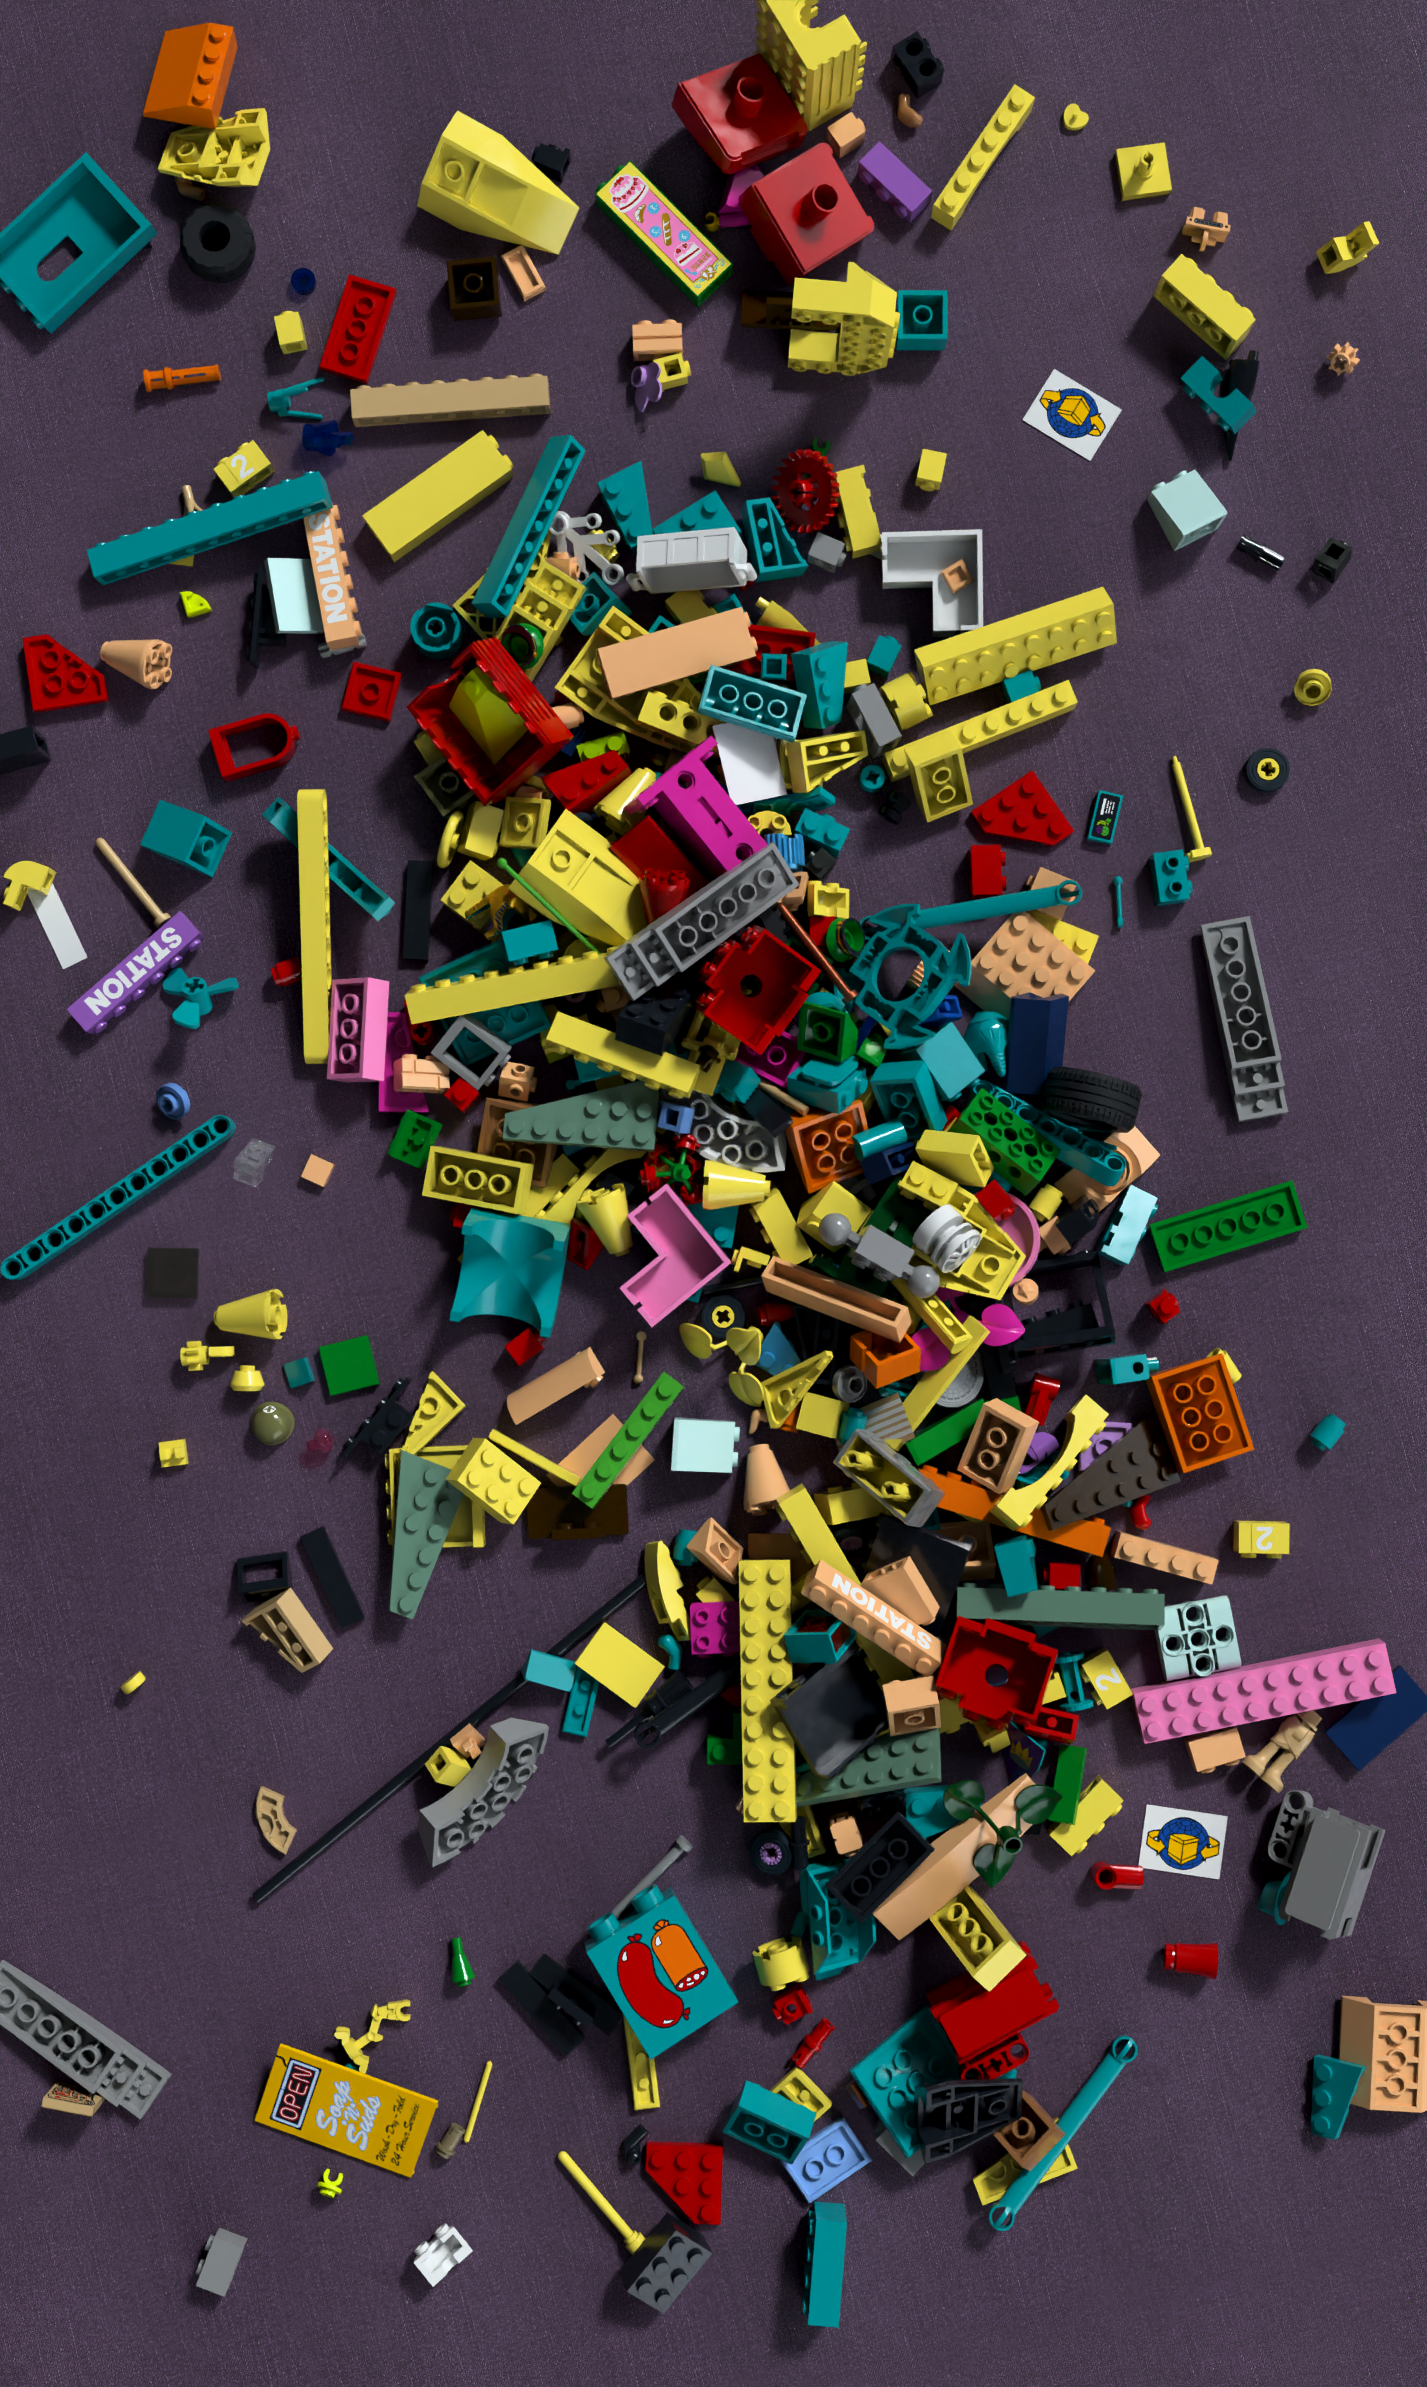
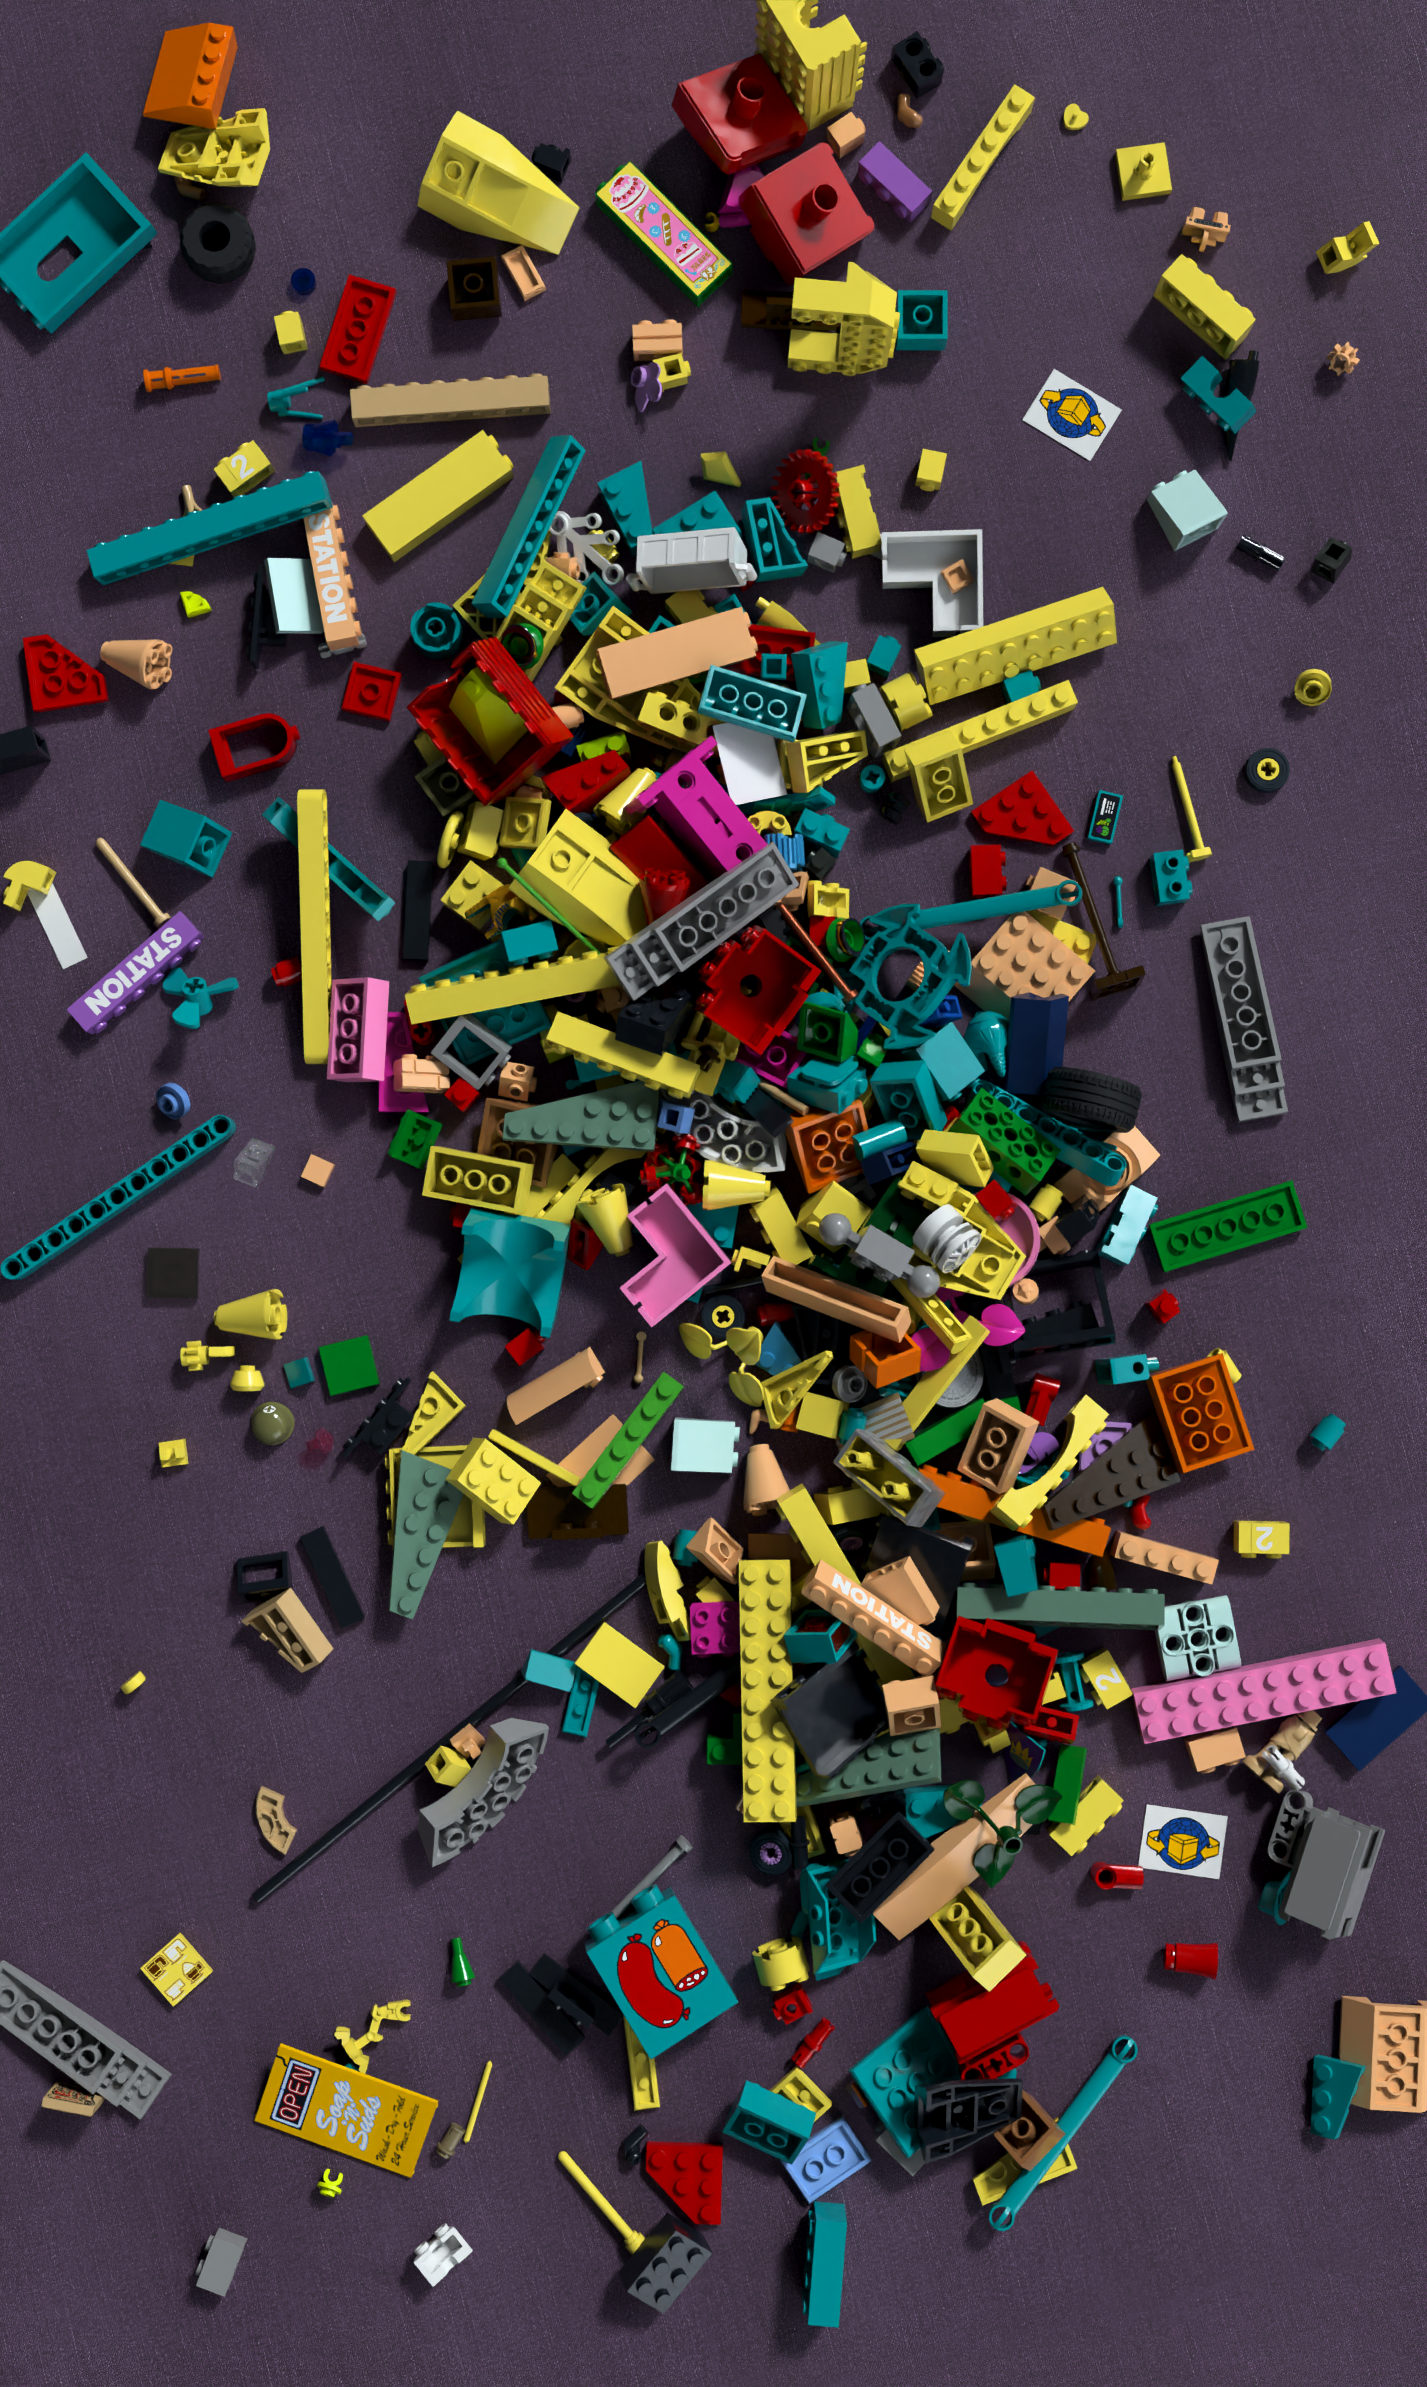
none -> light yellow tile [140,1932,213,2007]
none -> dark brown tile [1062,842,1146,1001]
none -> white pin [1262,1745,1305,1790]

